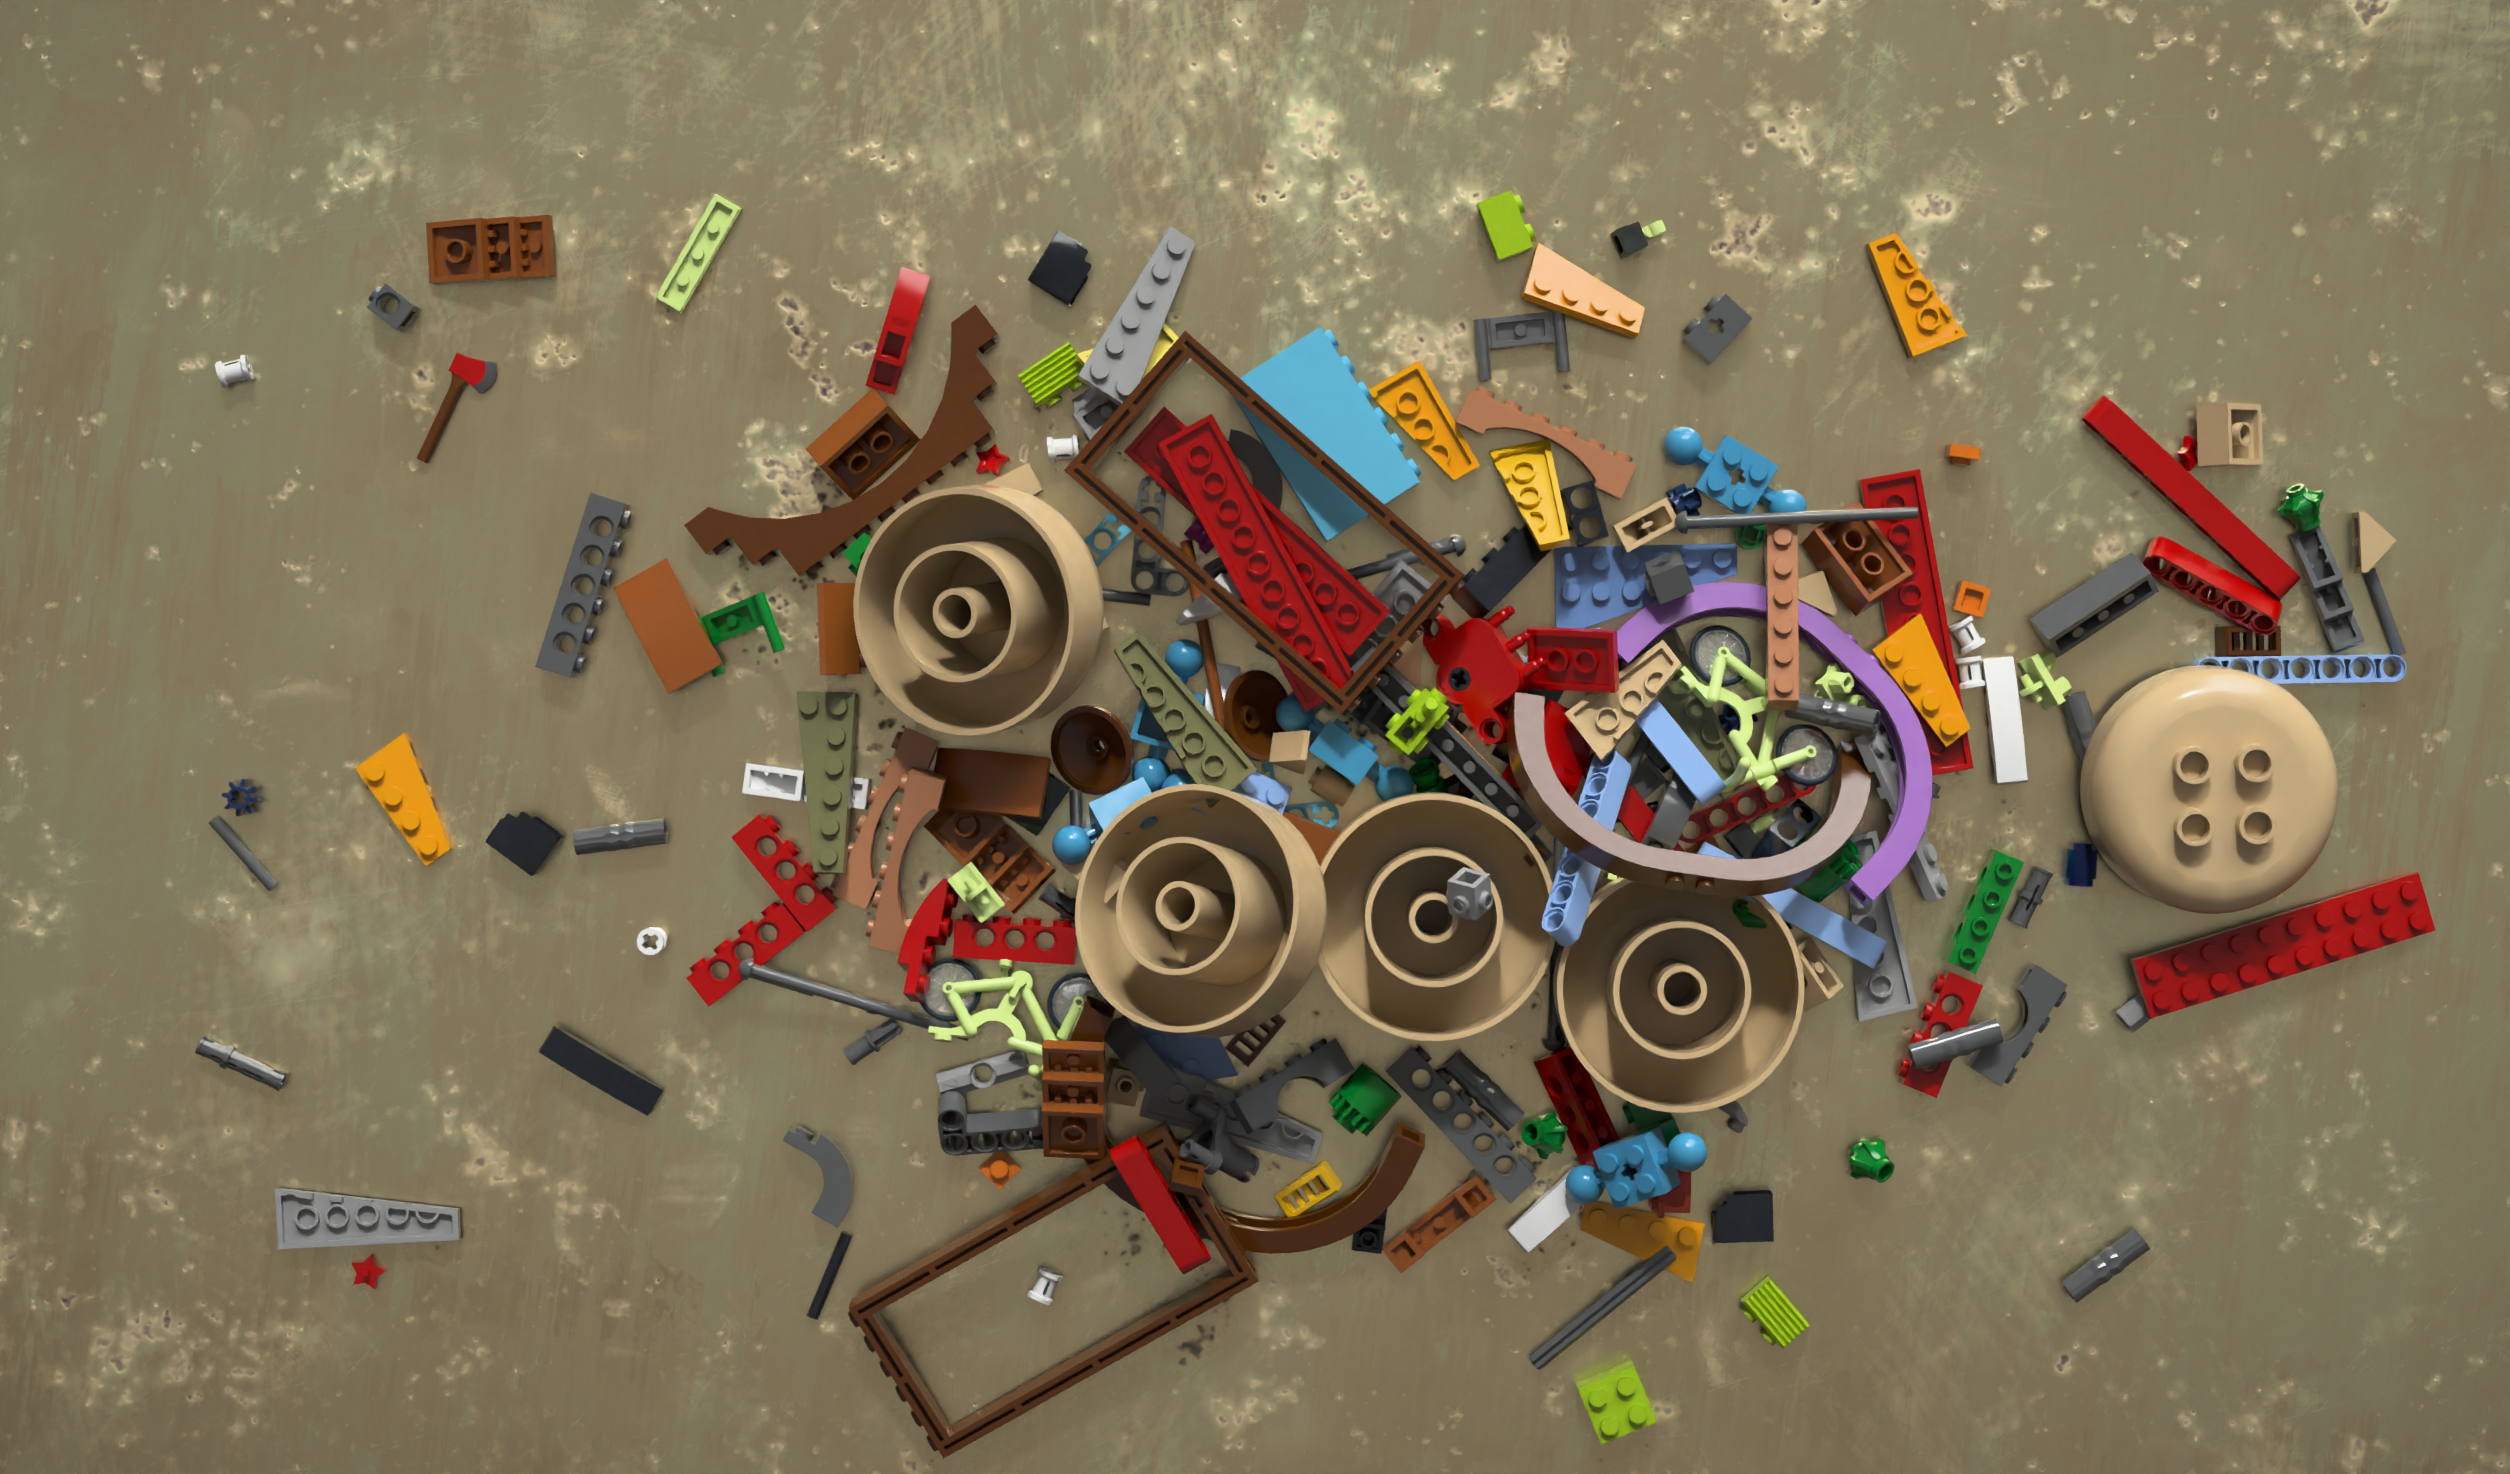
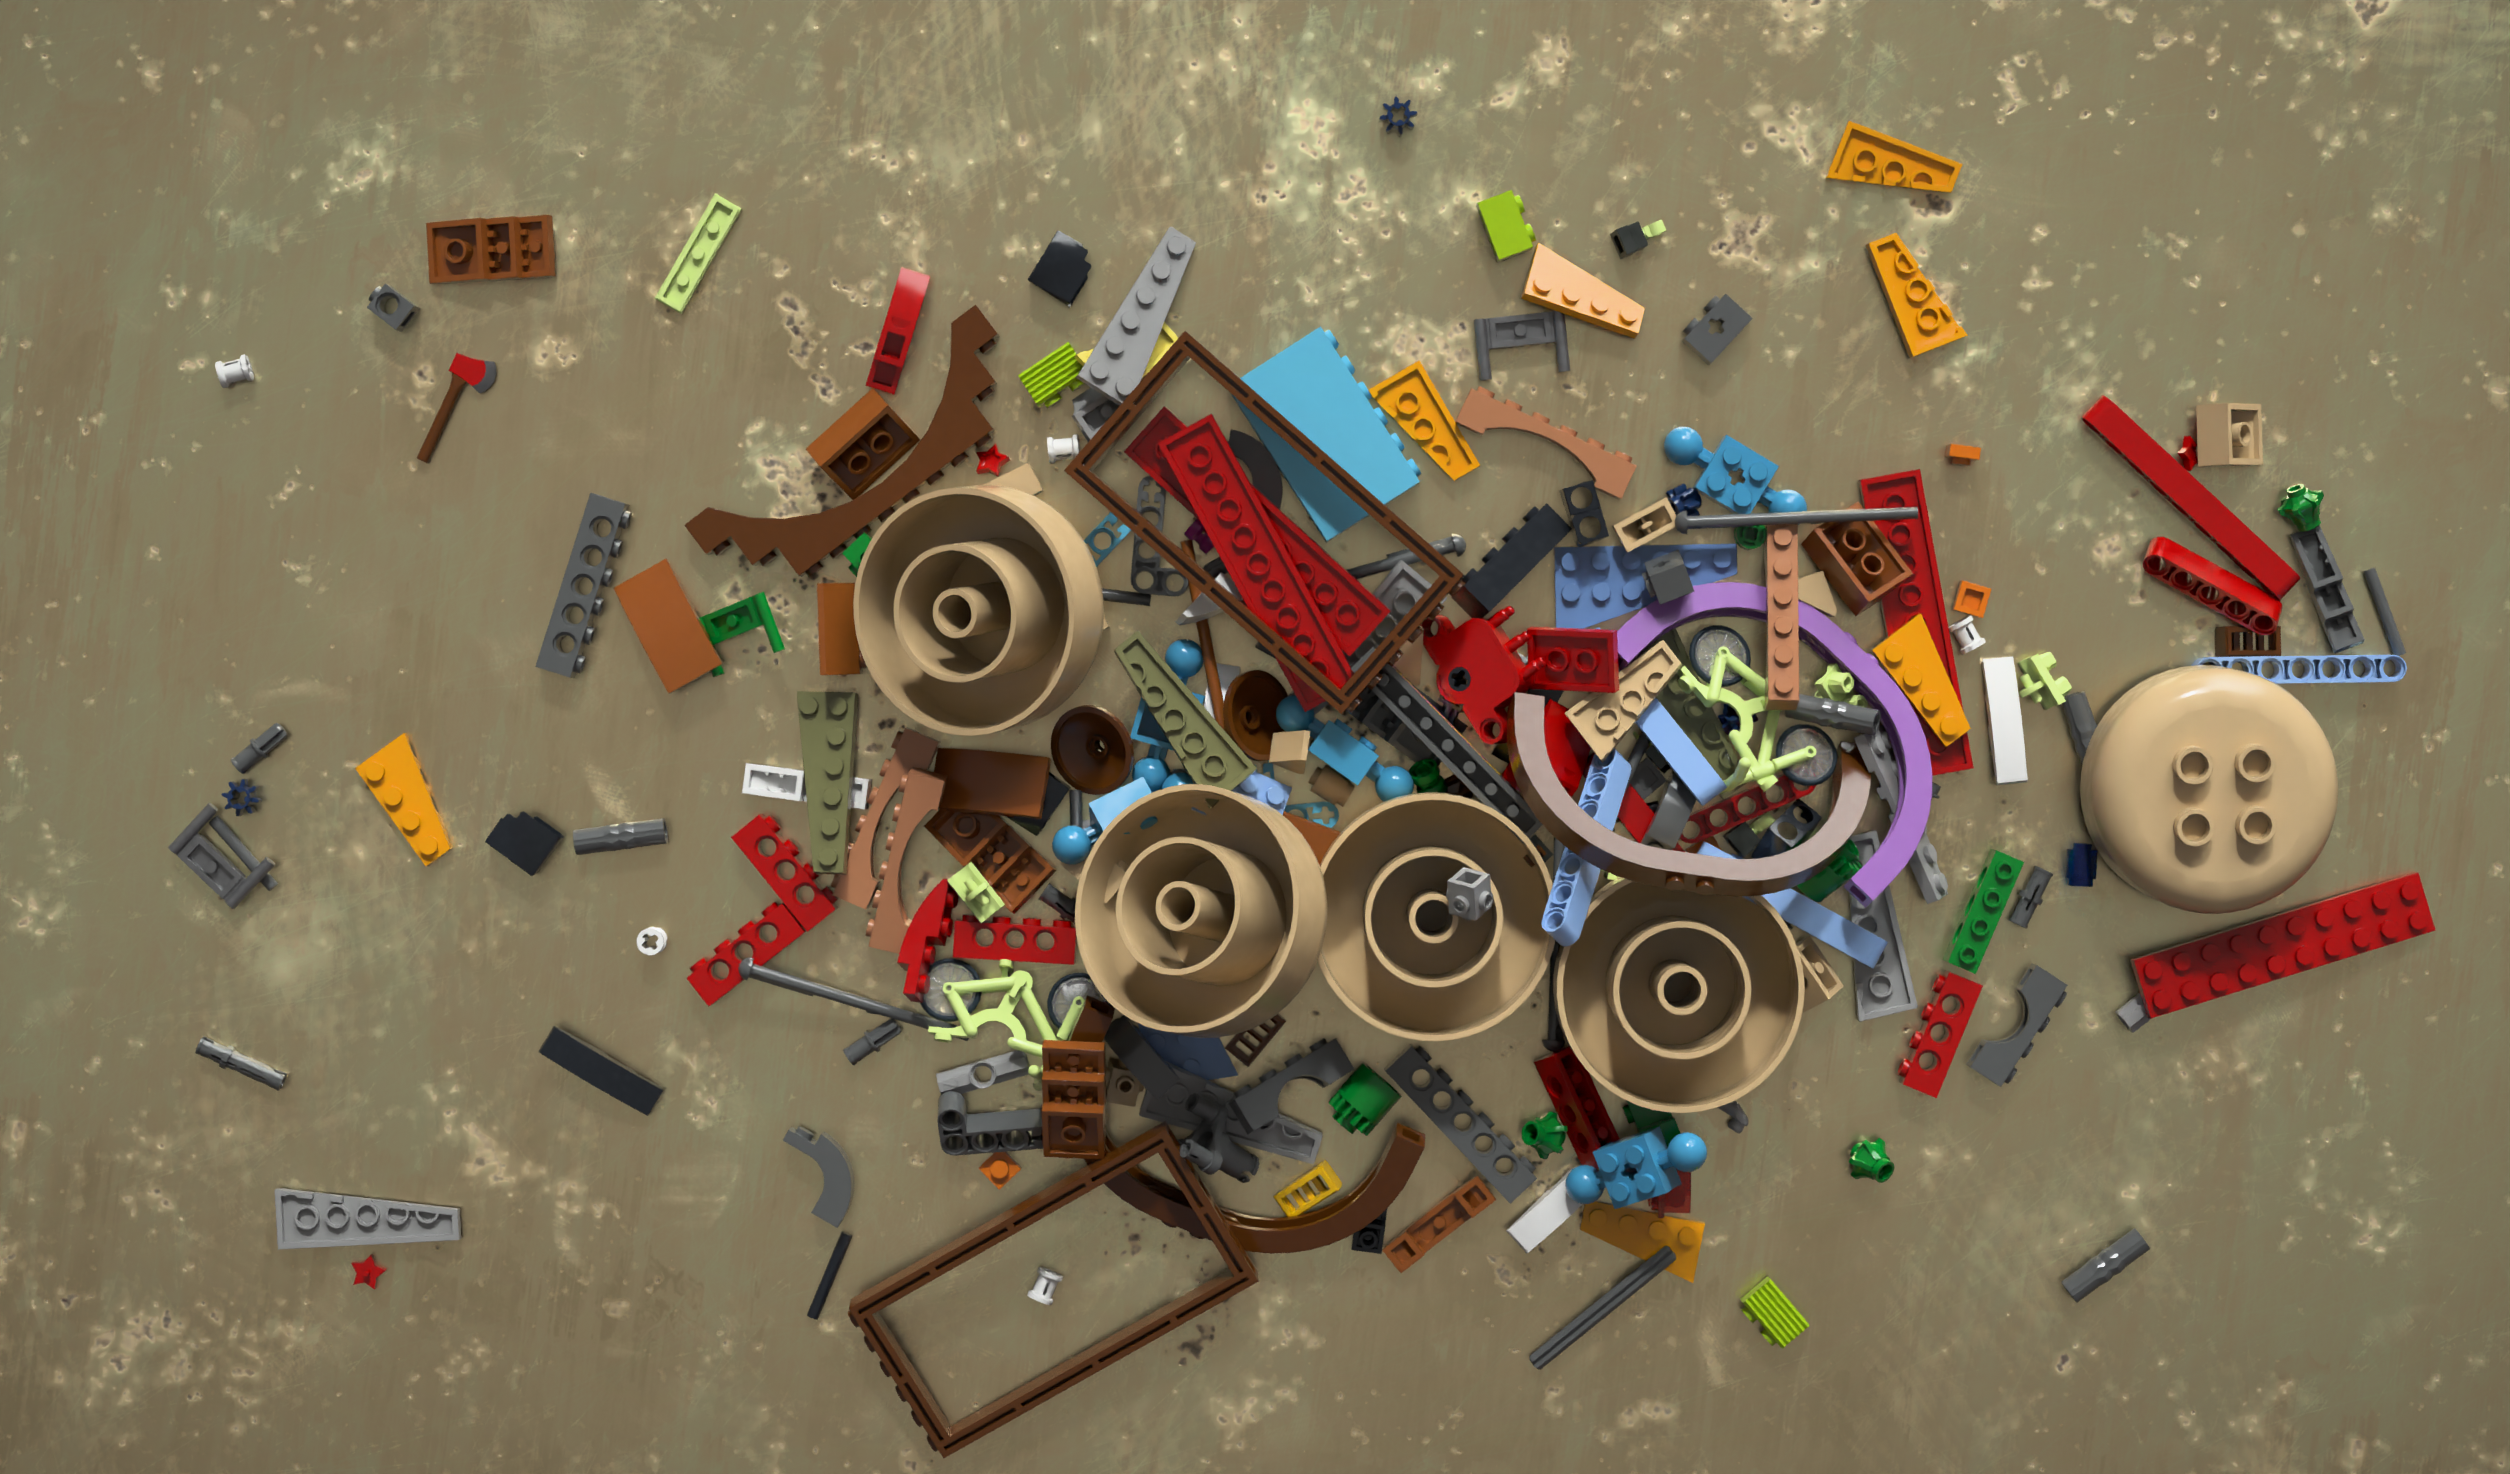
red beam [1109,1135,1211,1274] -> none
reddish brown tile [1169,1159,1205,1198] -> none
lime brick [1385,687,1450,756] -> none
dark grey axle [1442,1050,1525,1131] -> none
yellow wing [1489,439,1571,551] -> none
lime brick [1576,1360,1657,1445] -> none
black piece [1711,1190,1774,1243] -> none
green arm [1732,899,1767,928] -> none
dark grey axle [1907,1018,2003,1070] -> none
white bush [1954,655,1986,689] -> none
dark grey brick [2030,552,2159,658] -> none
tan slope [2352,511,2397,573] -> none
none -> flat silver plate [168,803,275,909]
none -> dark grey axle [231,723,287,774]
none -> dark blue gear [1379,96,1417,136]
none -> light orange wing [1825,121,1963,193]

